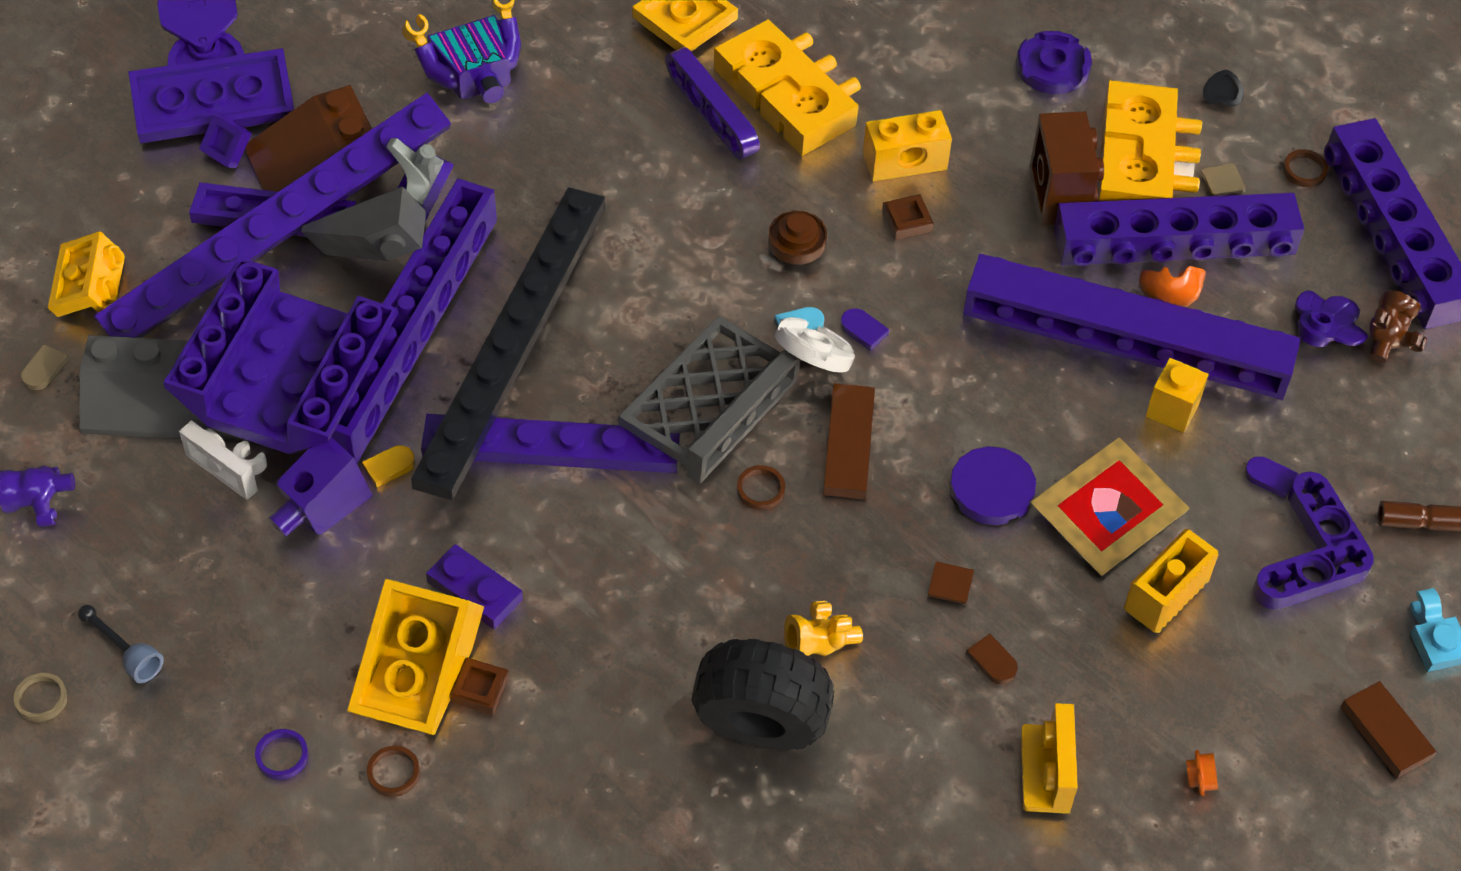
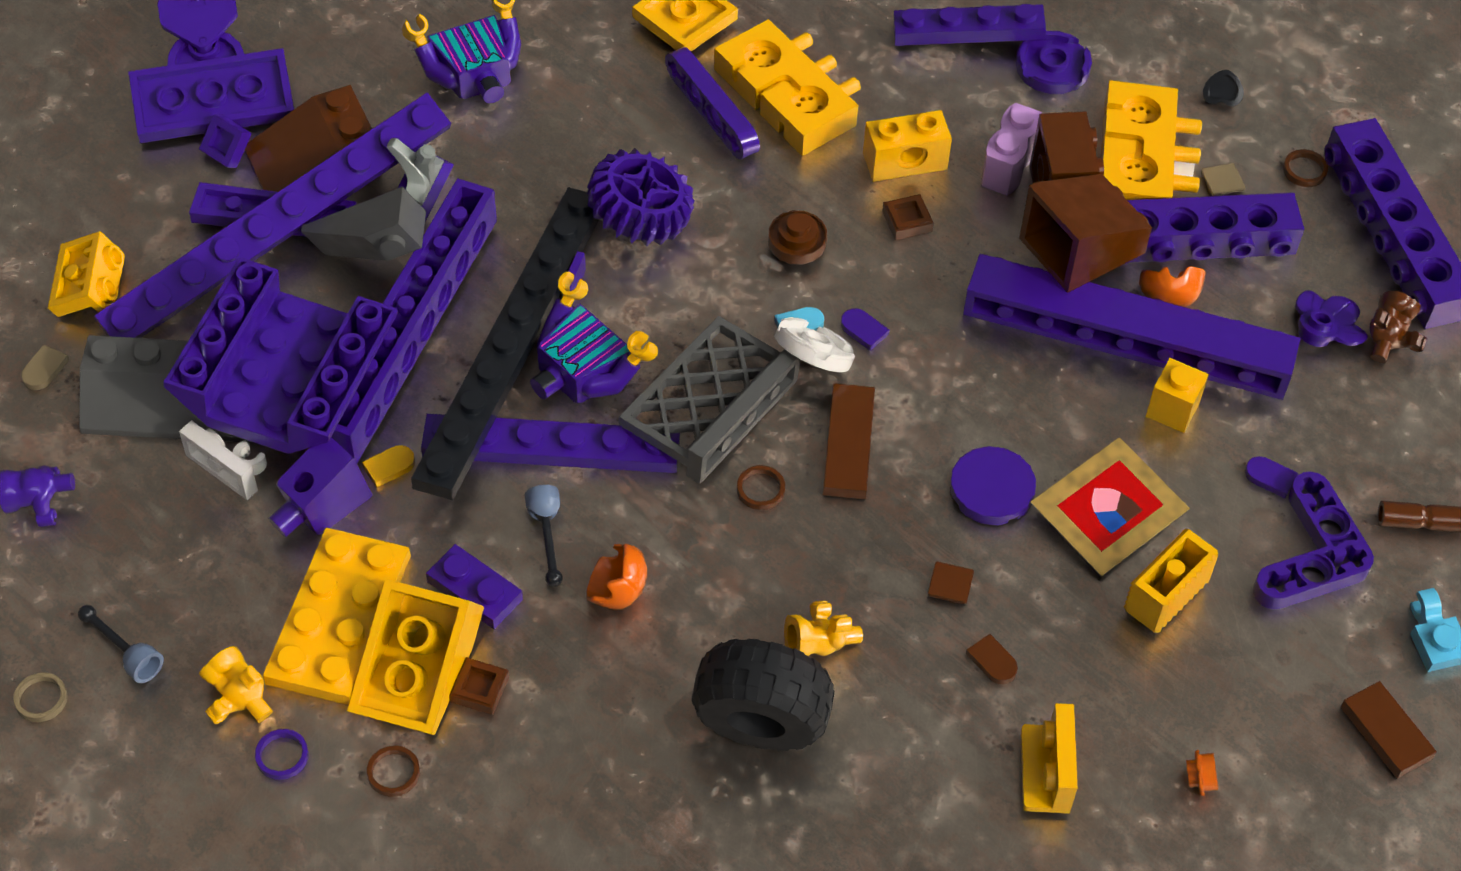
none -> yellow piece [199,646,273,724]
none -> yellow plate [263,527,411,705]
none -> hinge [524,485,563,587]
none -> torso [530,272,658,403]
none -> dark purple piece [568,251,586,291]
none -> dark purple gear [586,148,695,246]
none -> orange hair [586,544,647,610]
none -> dark purple plate [894,4,1046,46]
none -> lavender brick [981,103,1042,196]
none -> reddish brown slope [1019,174,1152,293]

